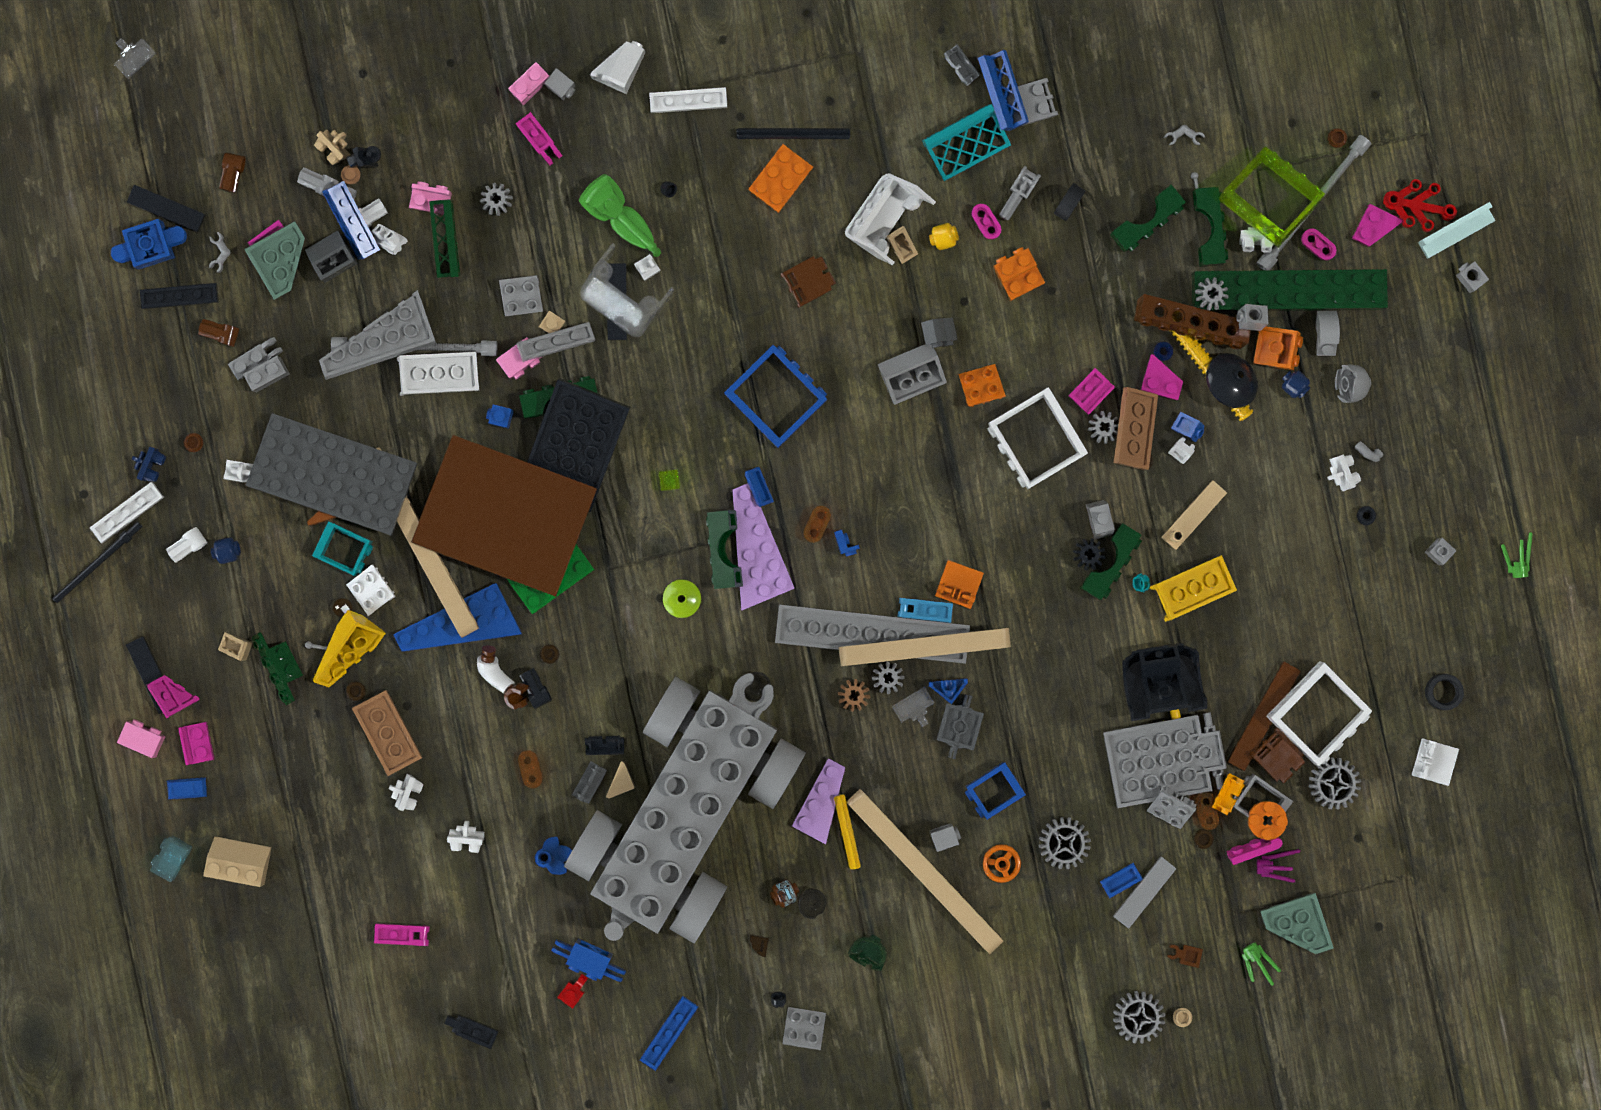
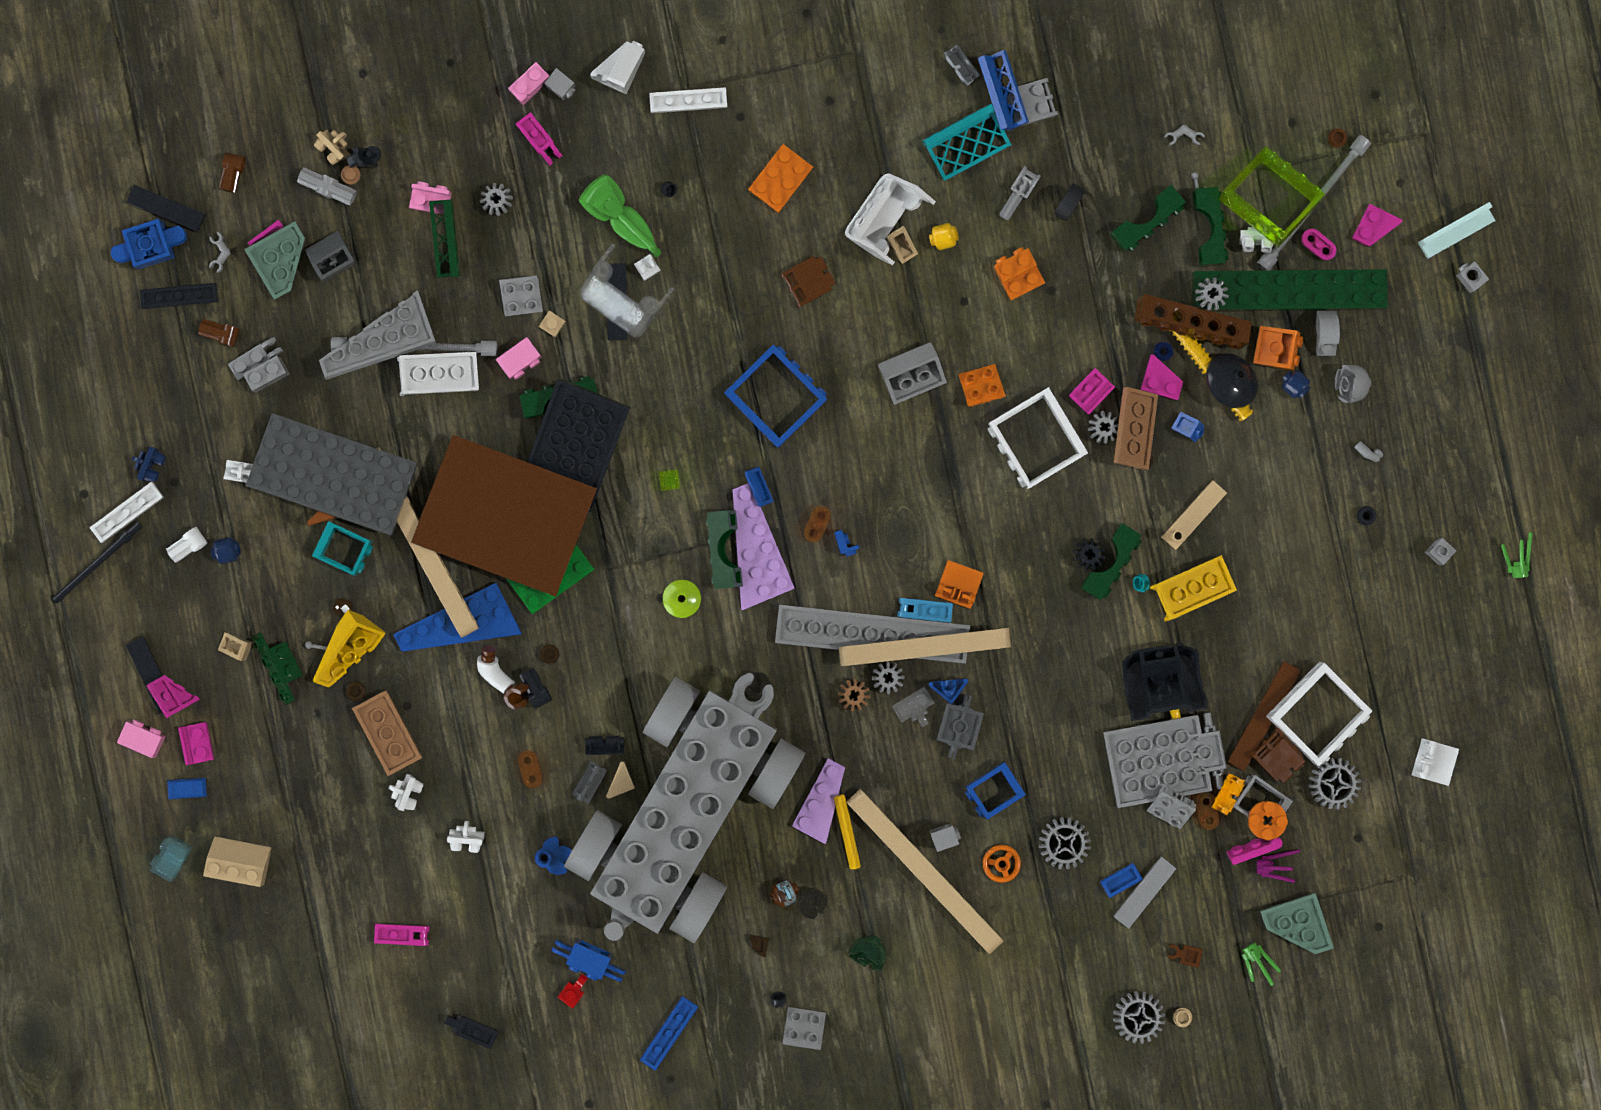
clear hinge [114,38,157,79] -> none
reddish brown plate [184,433,204,452] -> none
fence [322,181,380,260] -> none
white hinge [347,565,395,616] -> none
white piece [359,199,388,228] -> none
white hips [372,224,408,255] -> none
blue brick [486,405,514,429] -> none
light grey tile [516,322,595,362] -> none
black axle [737,128,850,139] -> none
dark grey brick [921,317,958,348] -> none
dark pink plate [971,204,1001,240] -> none
light grey torso [1085,500,1114,540] -> none
white tile [1168,437,1195,464] -> none
dark brown tile [1194,829,1214,849] -> none
light grey brick [1237,304,1268,331] -> none
white hips [1327,454,1361,491] -> none
red plant [1383,179,1457,232] -> none
black tyre [1425,674,1464,710] -> none

